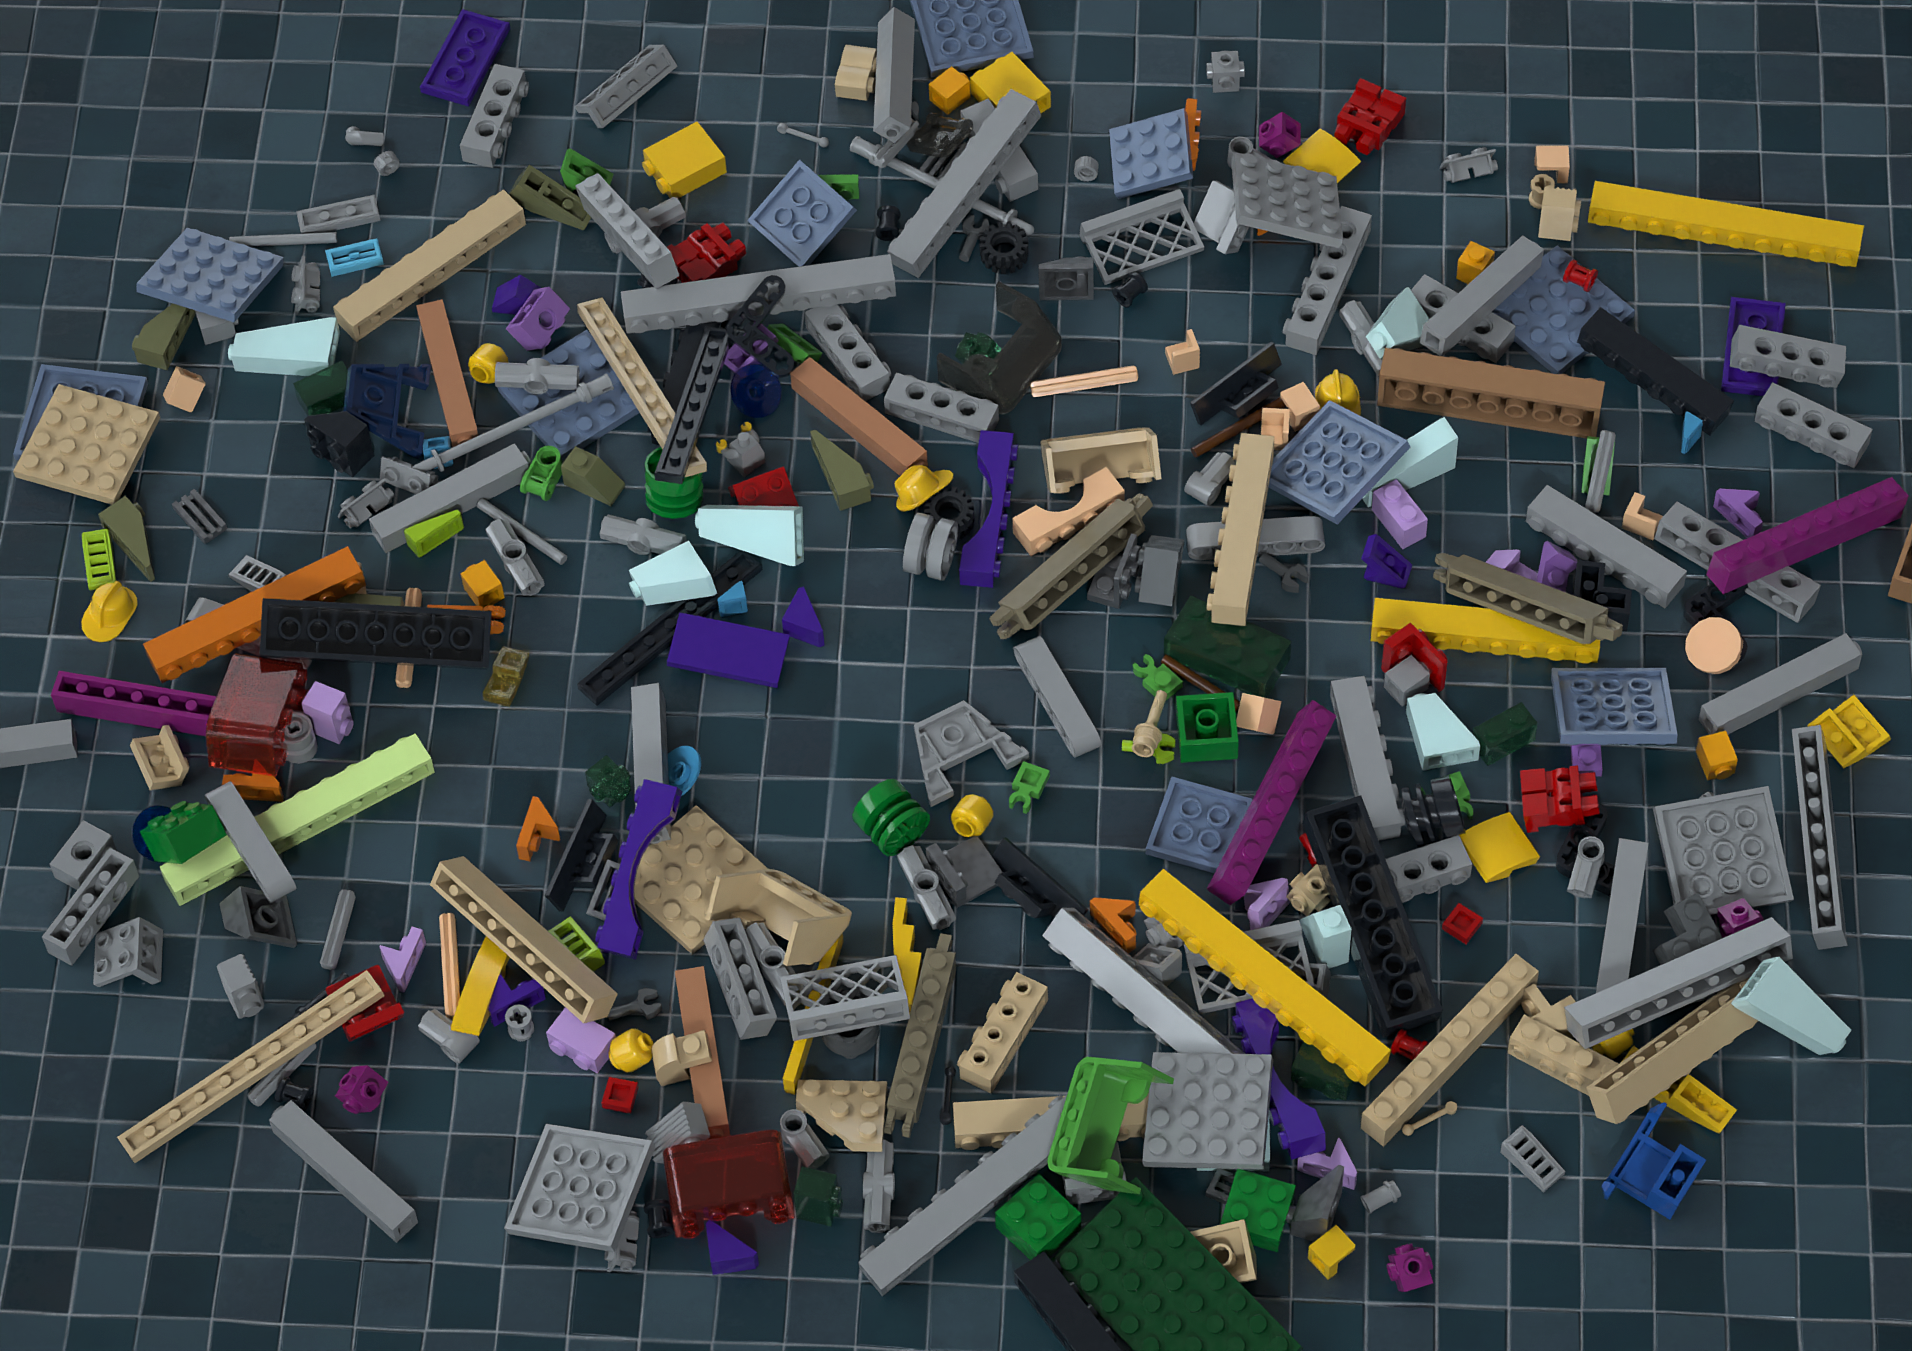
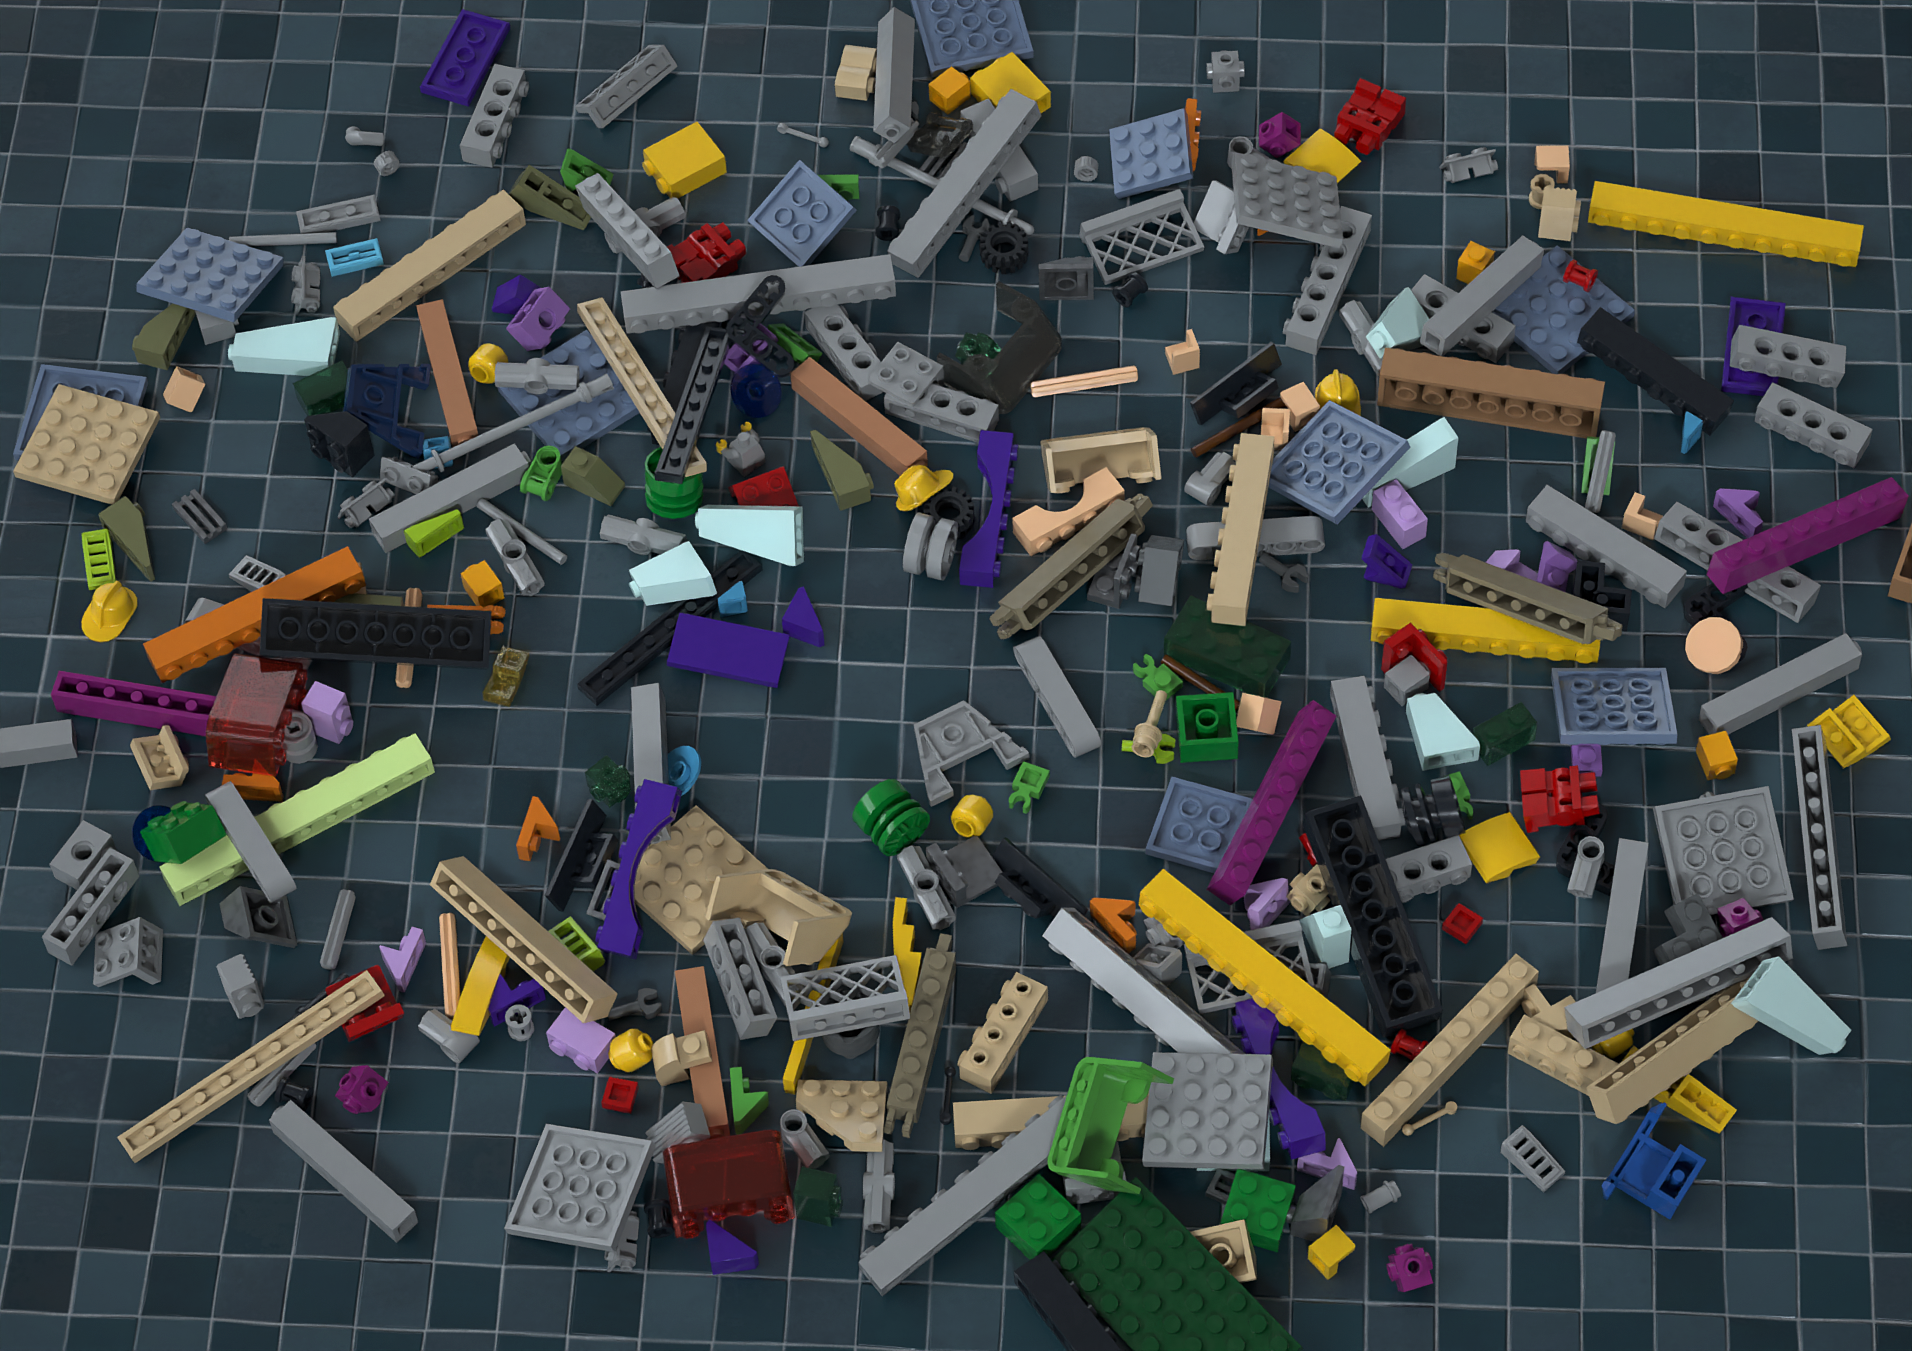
none -> bright green slope [730,1067,769,1134]
none -> light grey bracket [868,342,944,406]

